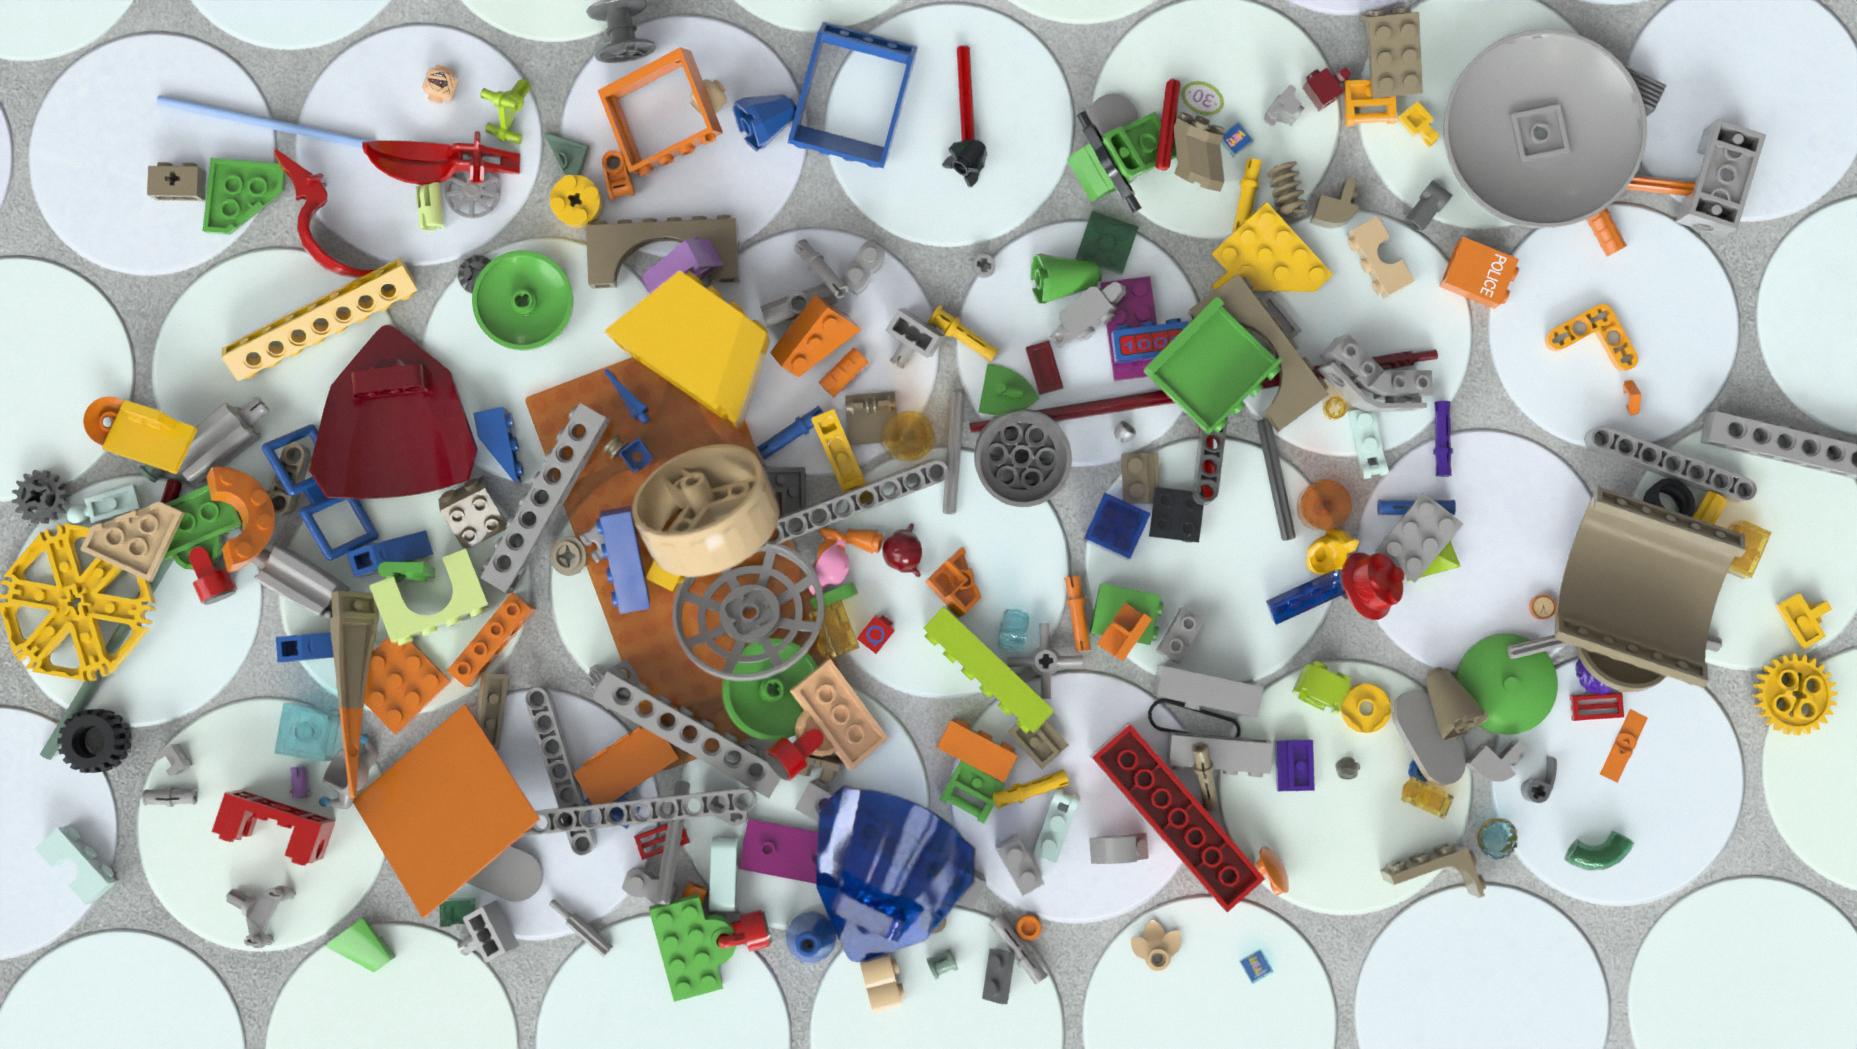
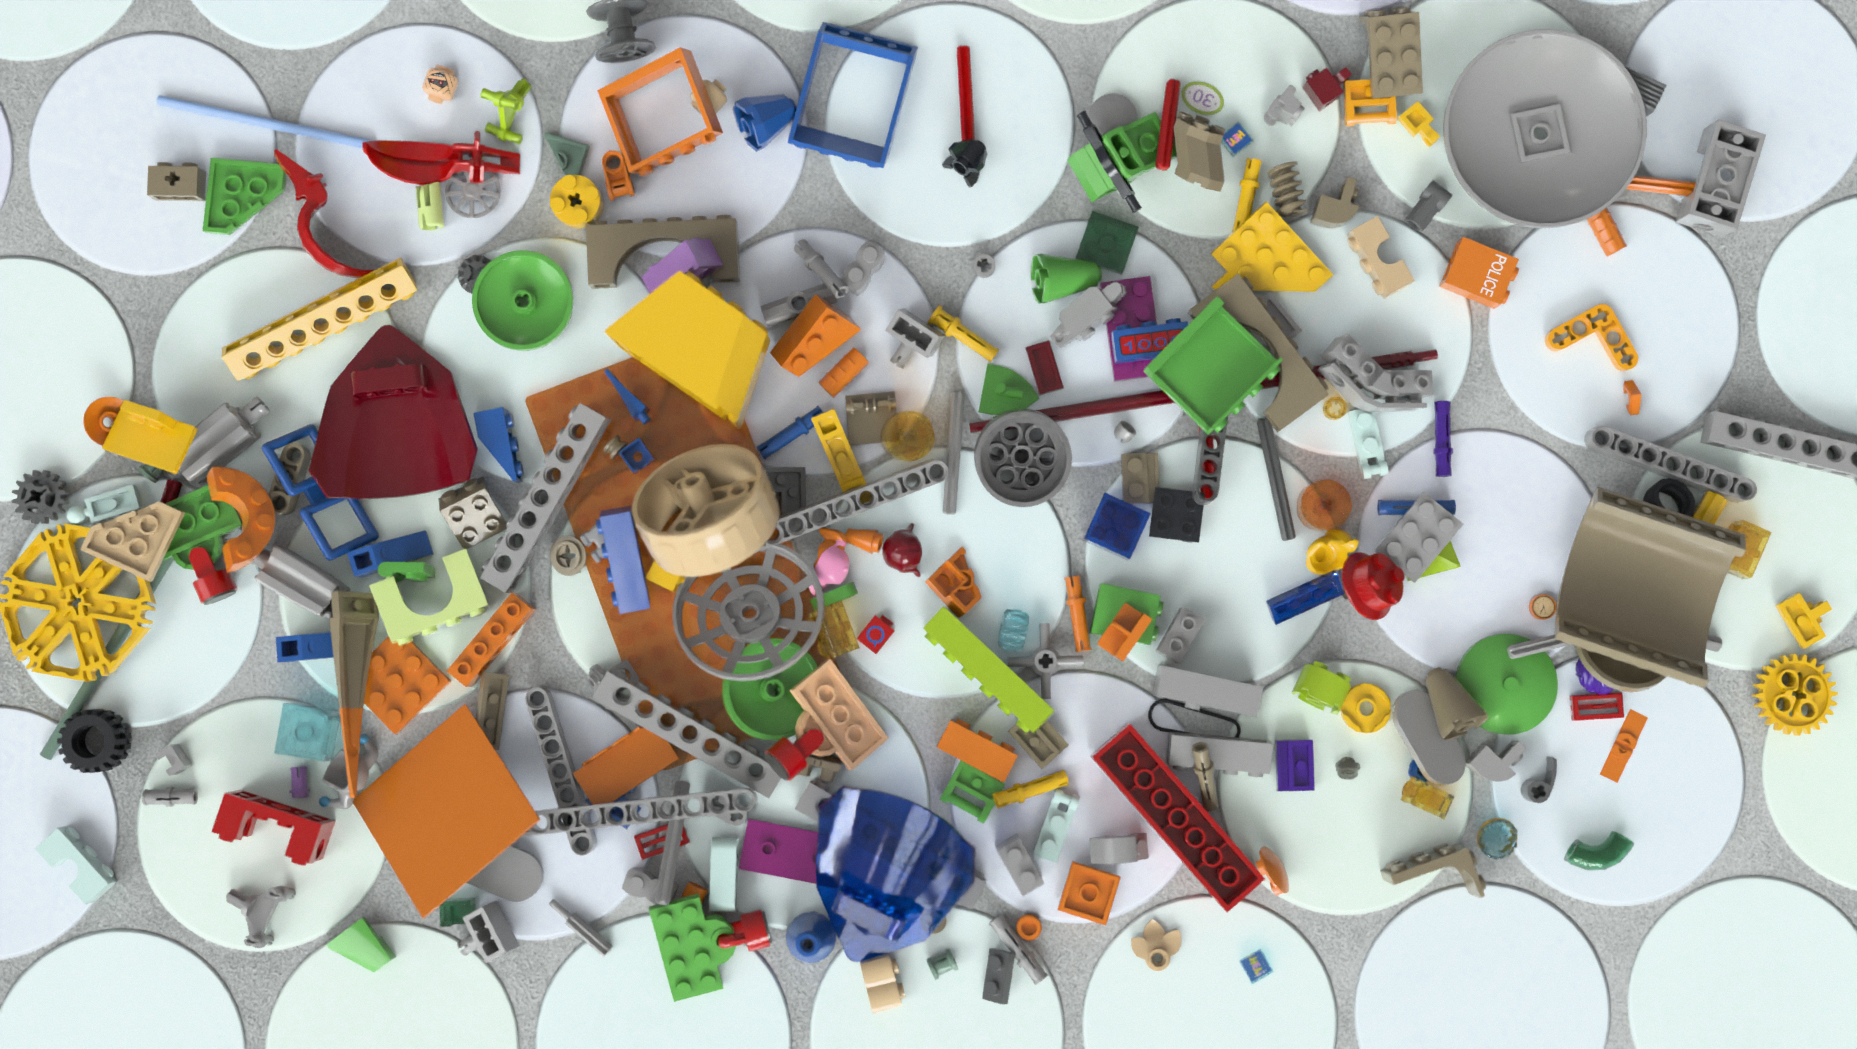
none -> orange plate [1057,861,1121,925]

